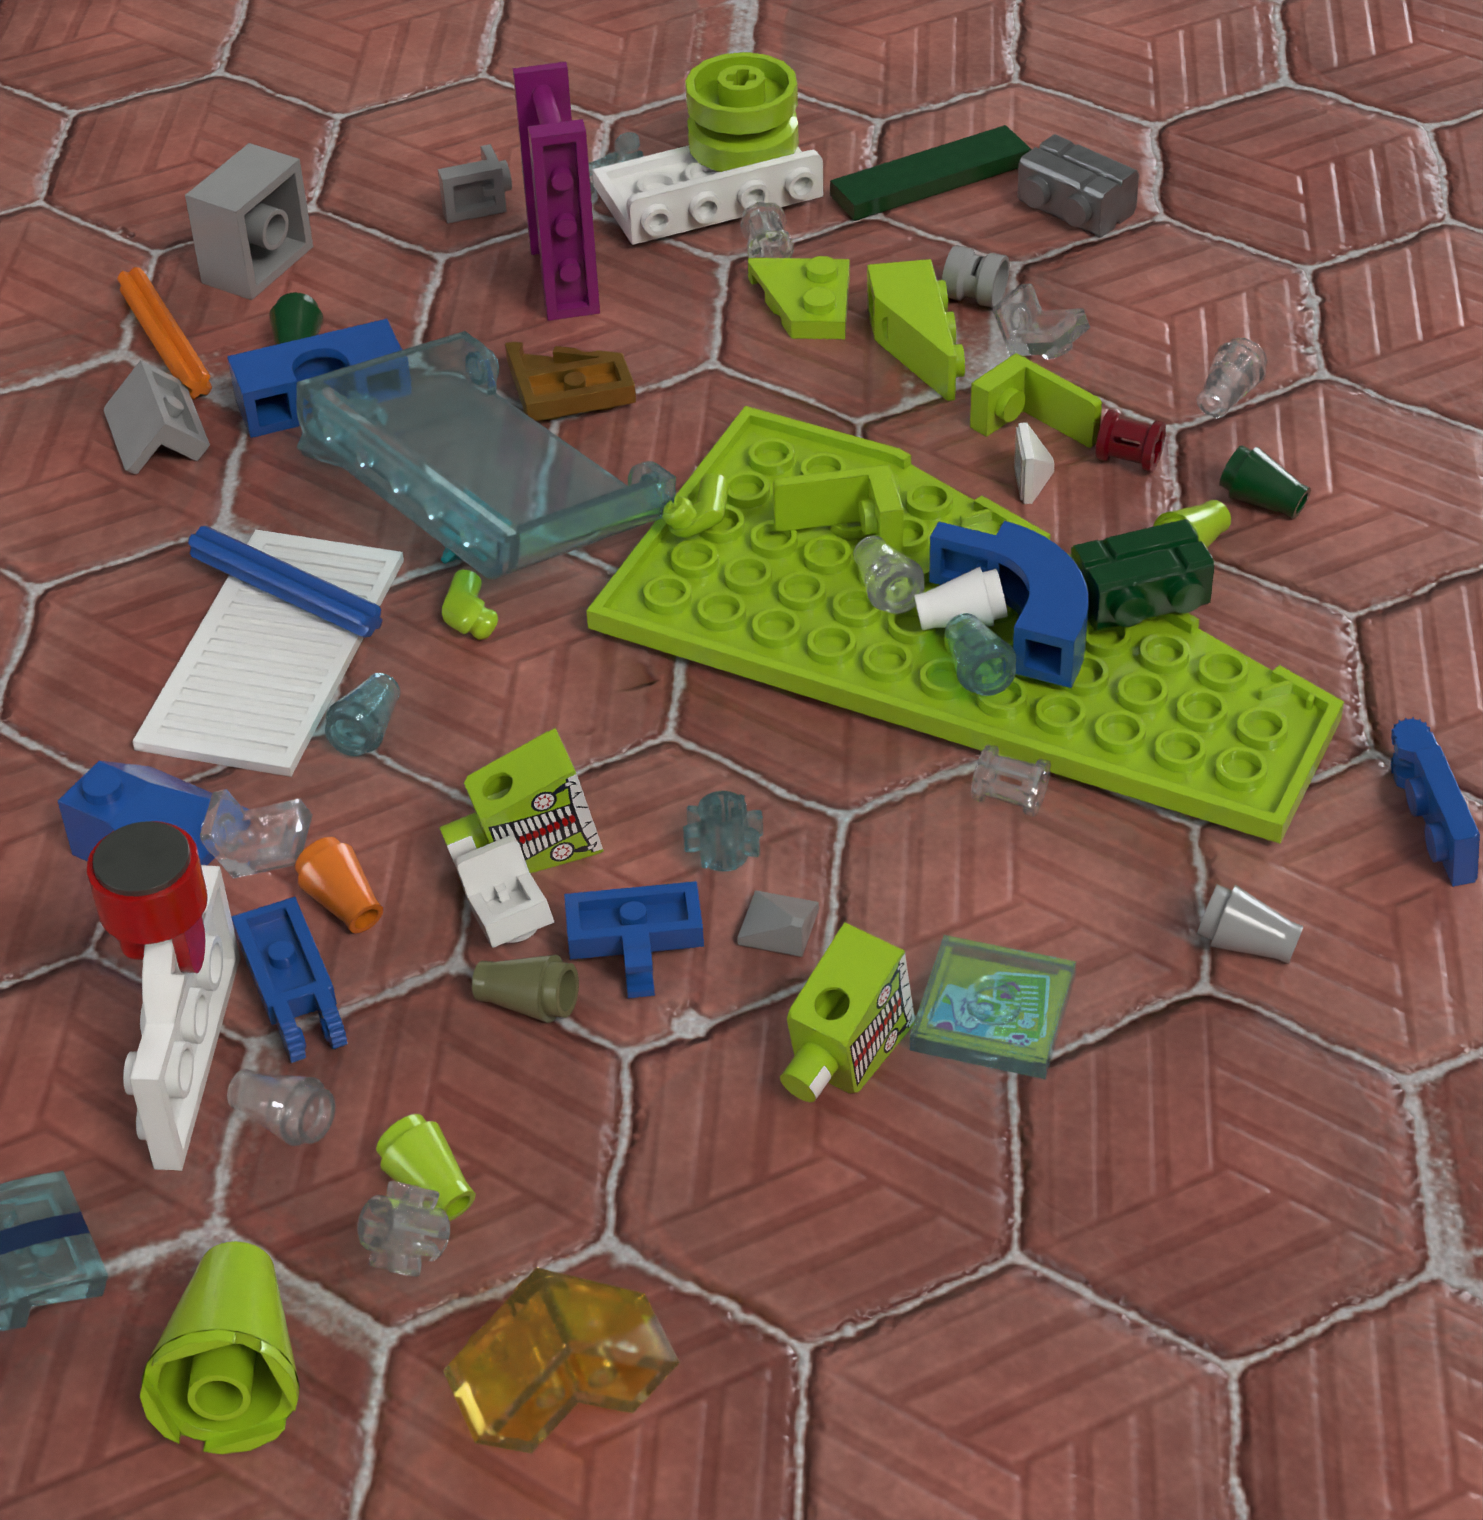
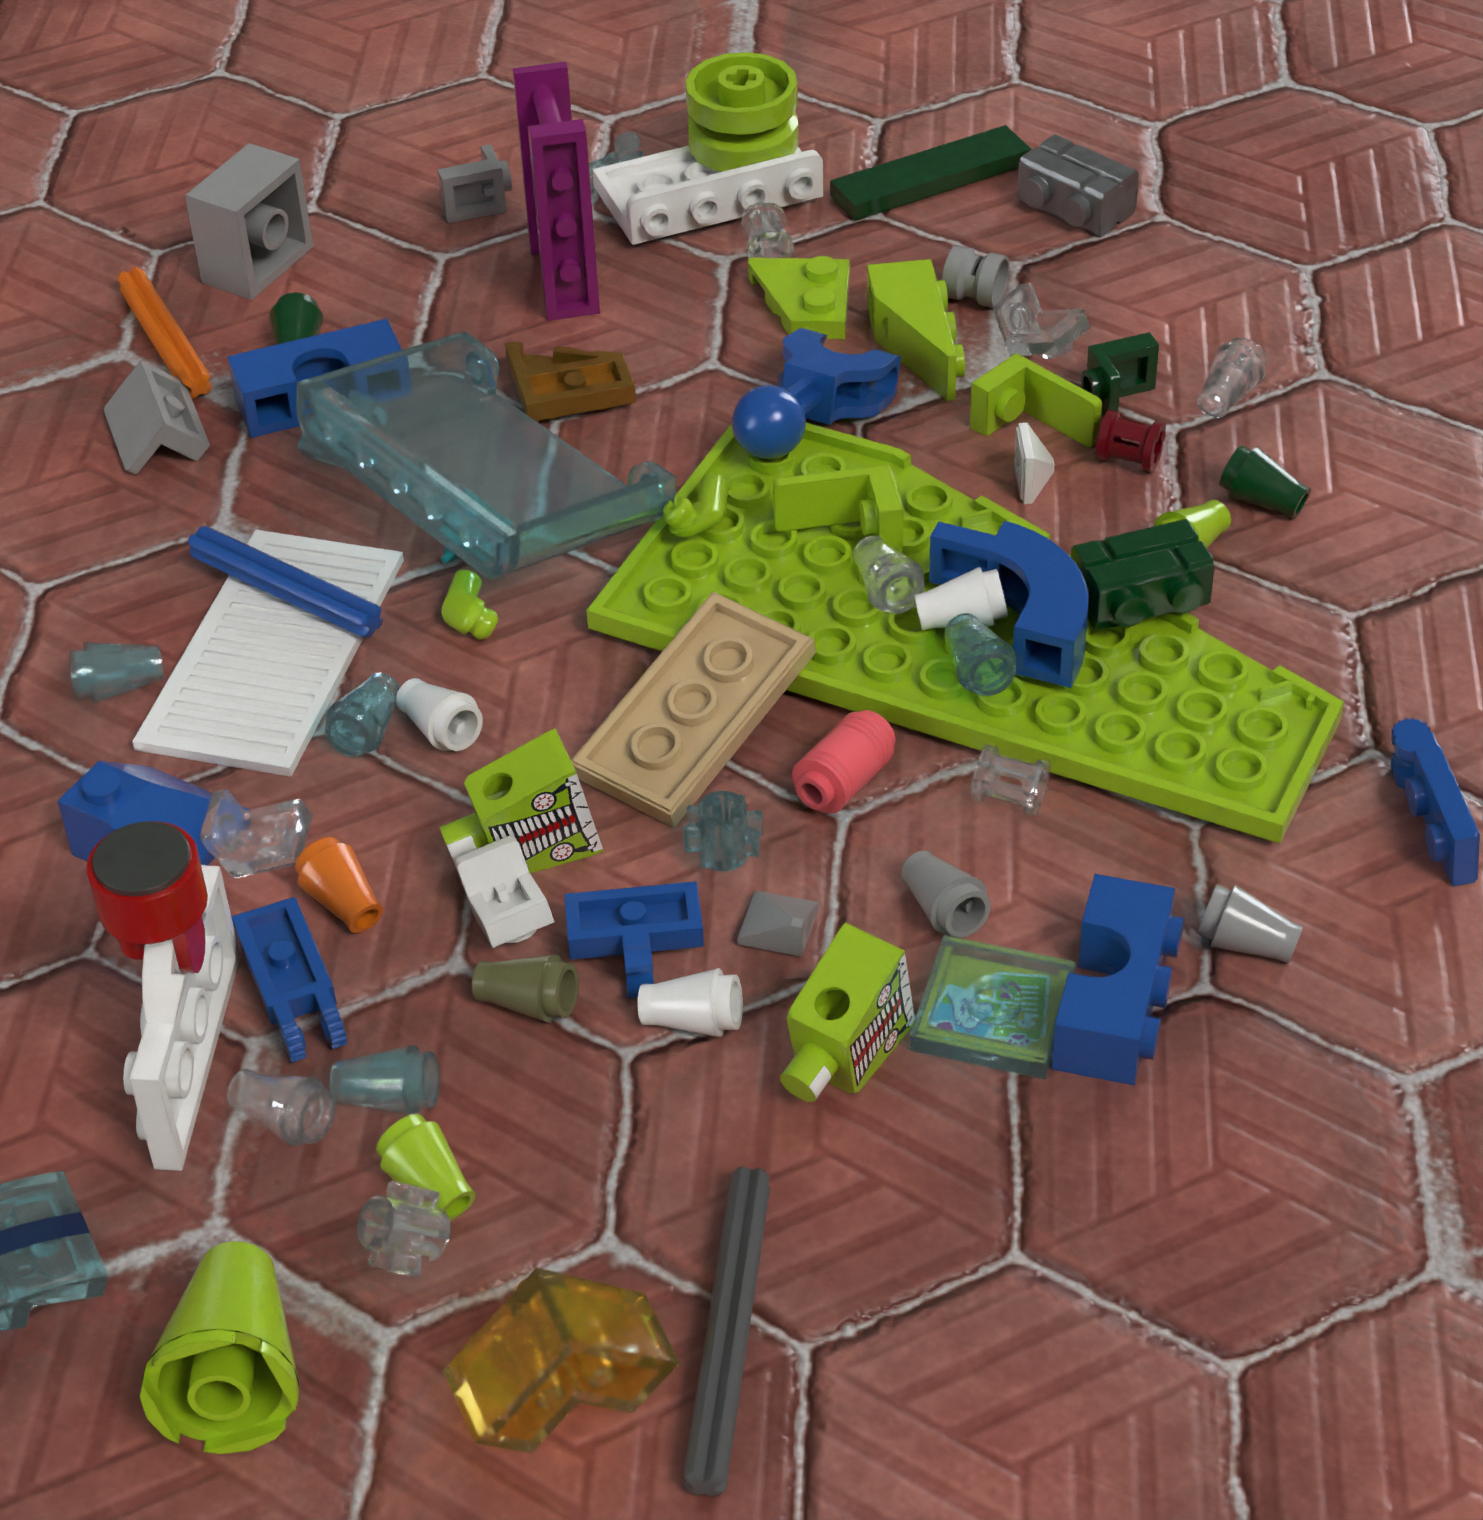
none -> clear light blue cone [69,642,163,703]
none -> clear light blue cone [330,1045,440,1115]
none -> white cone [396,678,483,751]
none -> tan tile [571,592,816,828]
none -> white cone [638,968,743,1037]
none -> dark grey axle [683,1166,770,1497]
none -> blue piece [732,328,901,459]
none -> coral head [792,710,896,814]
none -> light grey cone [901,851,991,938]
none -> blue arch [1052,874,1184,1086]
none -> dark green bracket [1081,332,1159,417]

